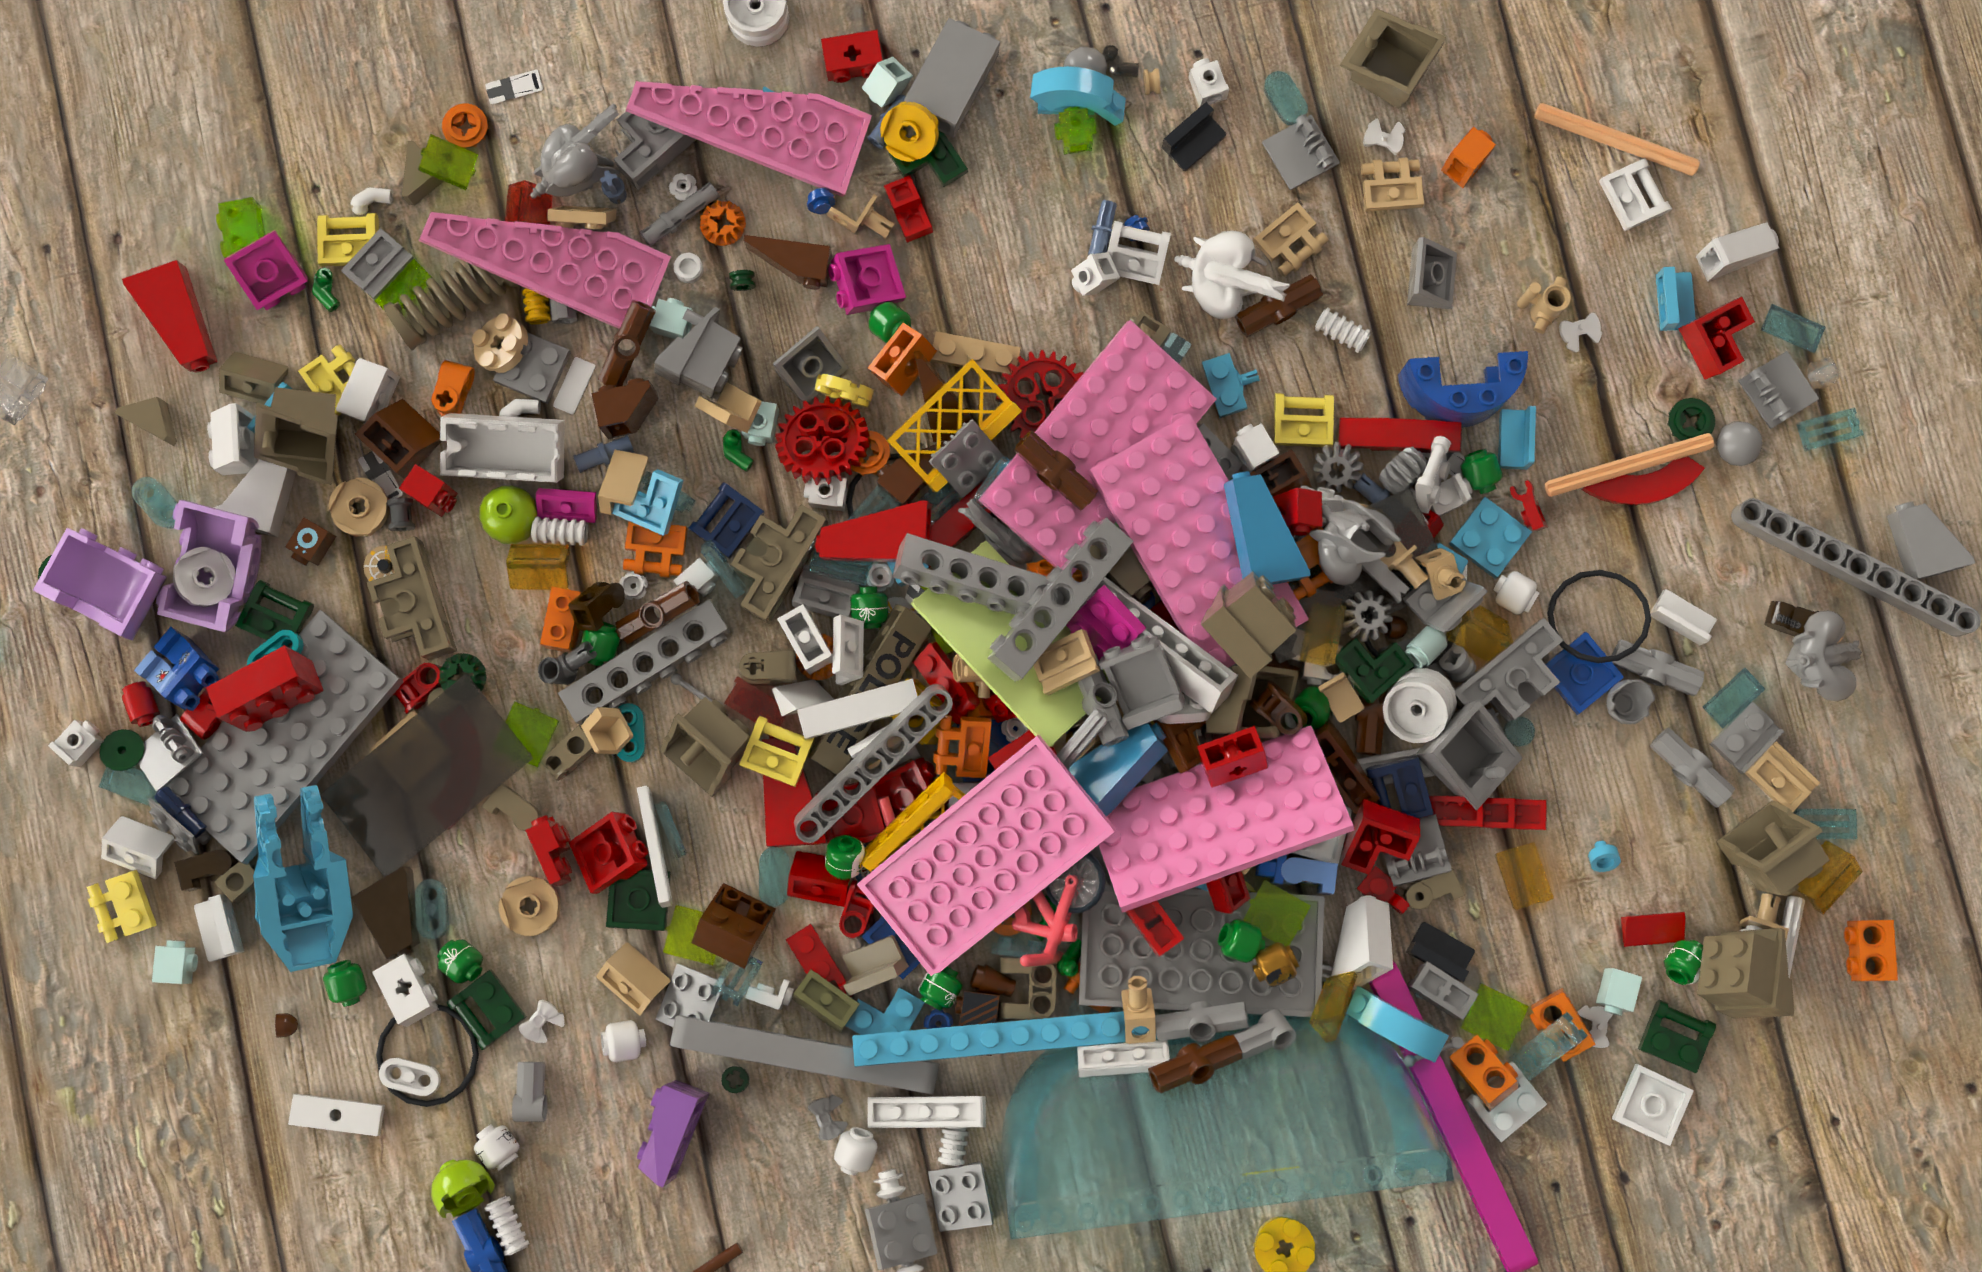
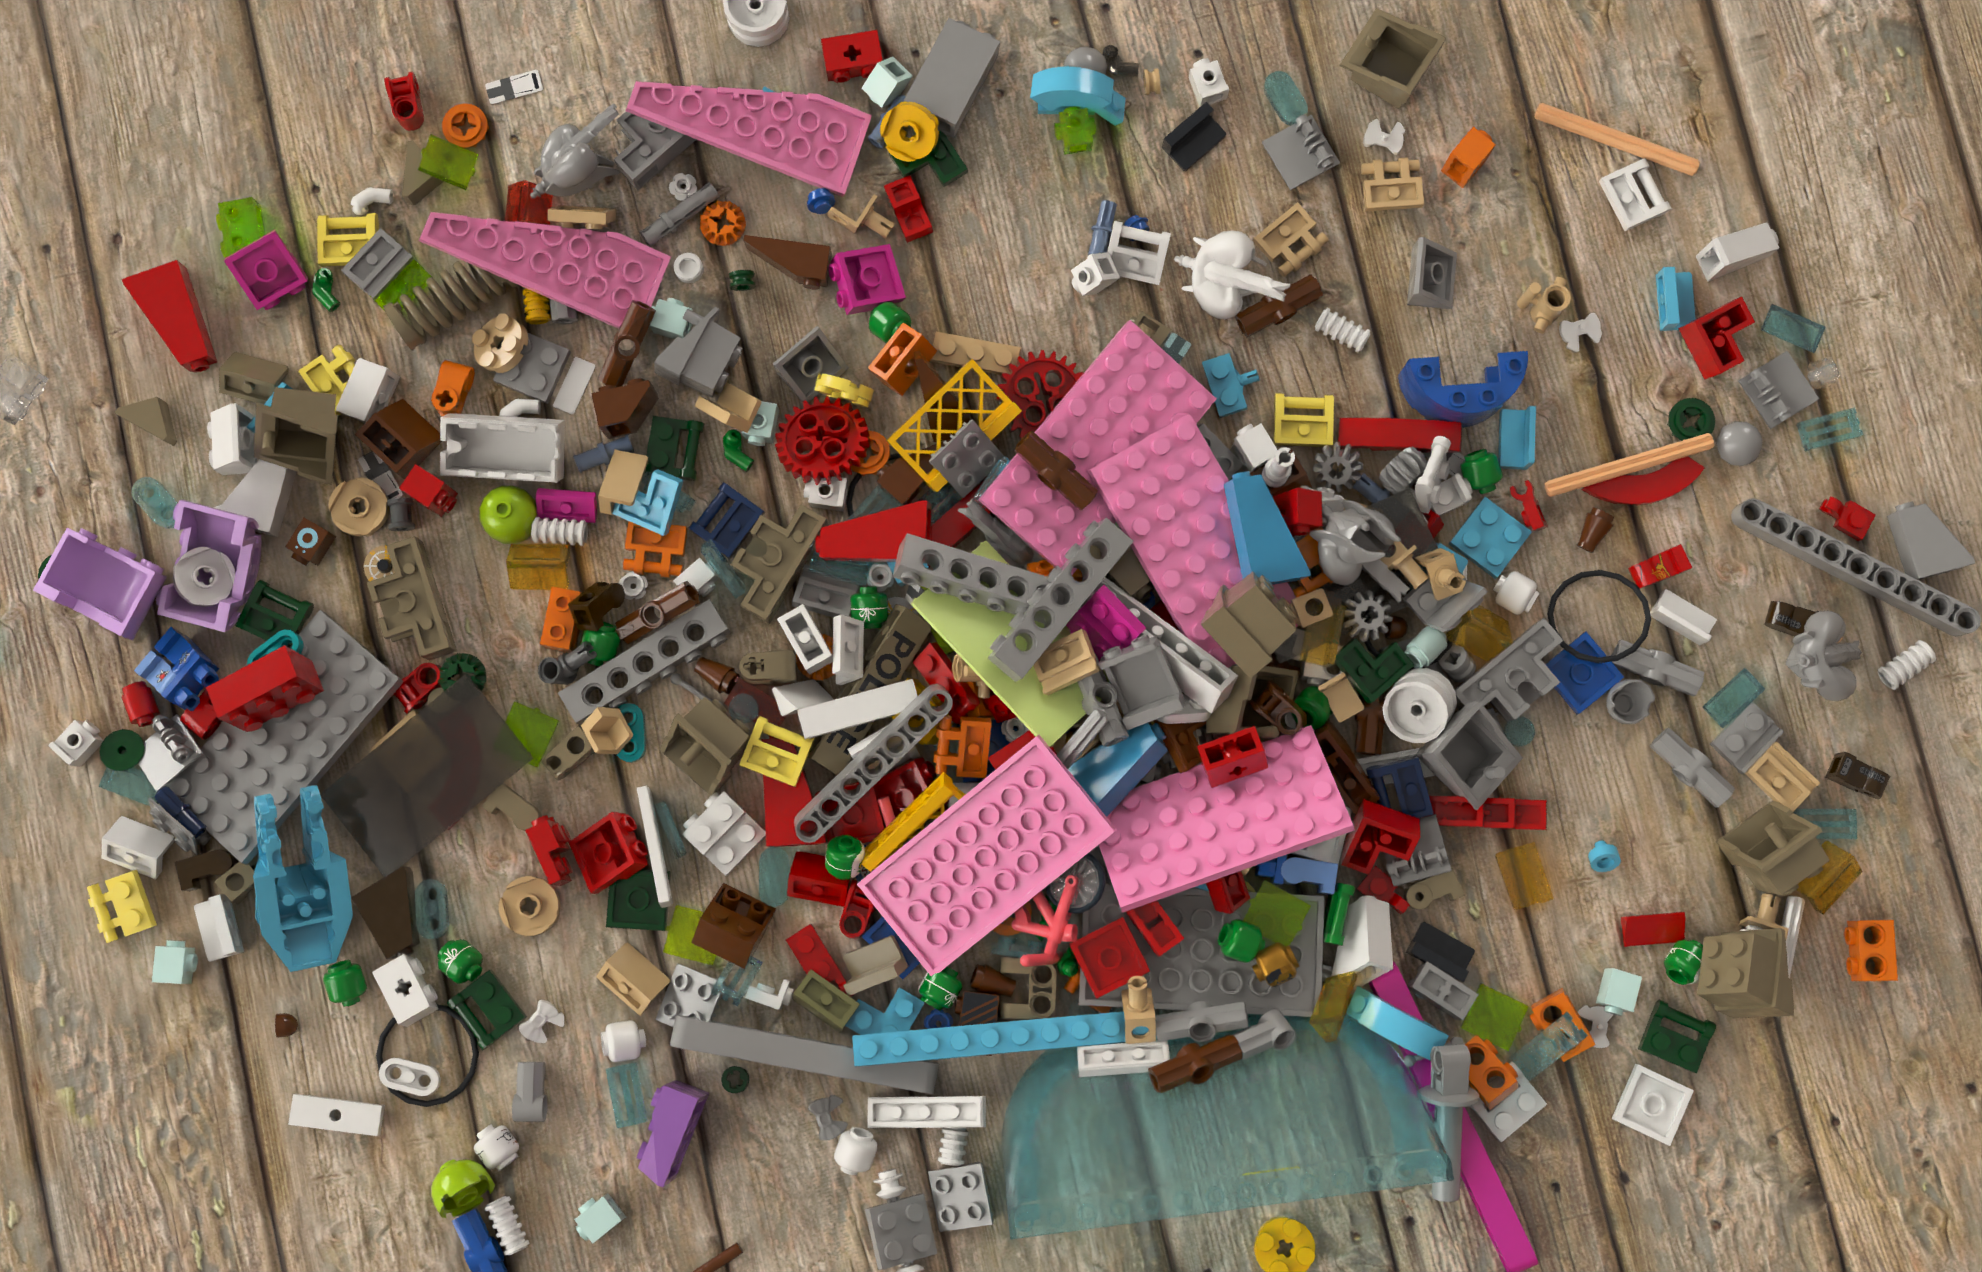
sand blue axle [600,170,627,204] -> none
none -> red piece [384,71,424,131]
none -> light aqua brick [574,1193,626,1244]
none -> clear light blue tile [606,1062,648,1128]
none -> dark green plate [645,416,705,481]
none -> white plate [682,792,766,876]
none -> reddish brown cone [694,657,740,694]
none -> clear light blue plate [729,694,759,723]
none -> red plate [1069,917,1150,999]
none -> white pin [1262,447,1295,488]
none -> tan bracket [1290,588,1333,628]
none -> green plate [1323,883,1355,946]
none -> light grey piece [1420,1044,1479,1202]
none -> reddish brown cone [1577,507,1614,553]
none -> red leg [1628,544,1692,589]
none -> red plate [1819,497,1876,541]
none -> dark brown leg [1825,752,1890,799]
none -> white piece [1878,640,1936,690]

